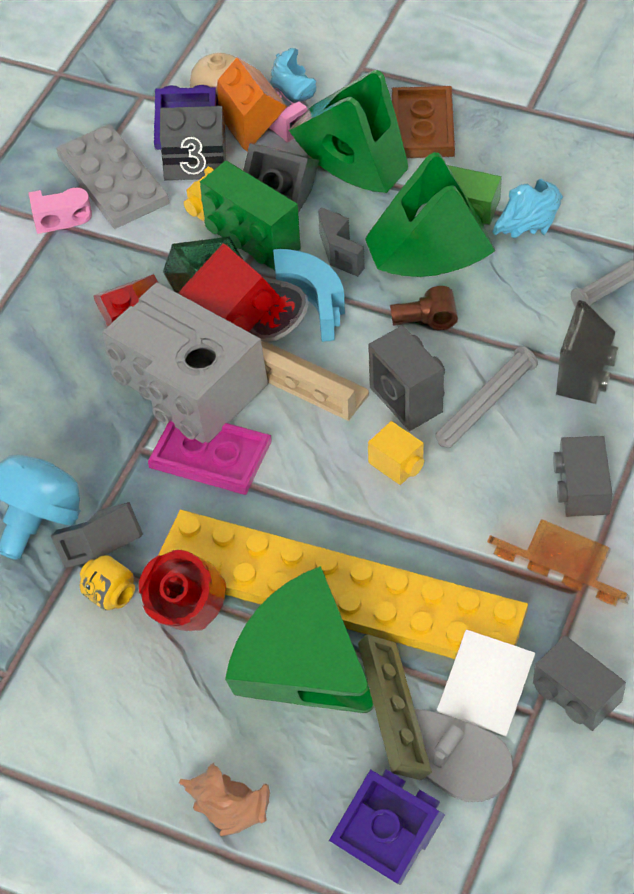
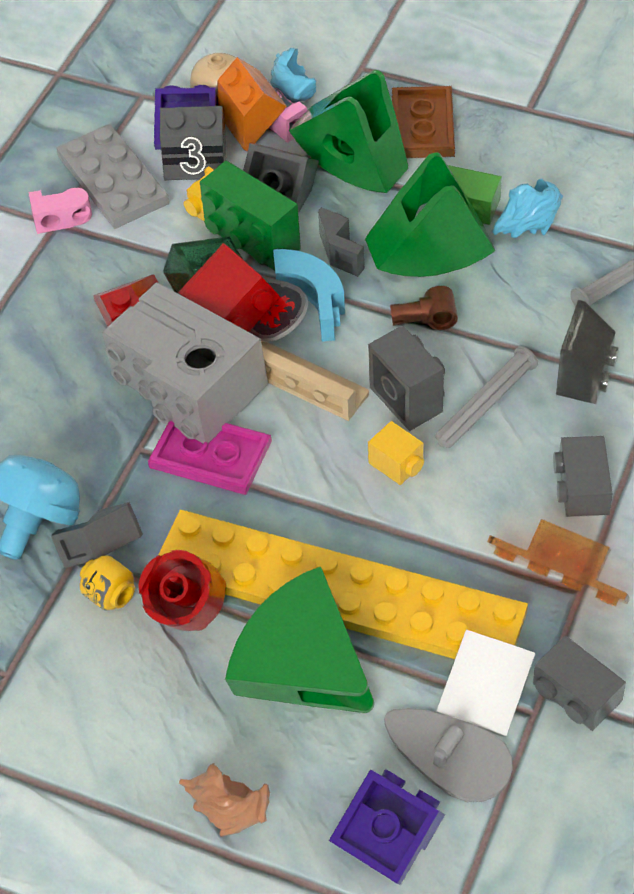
olive plate [358,634,432,780] -> none

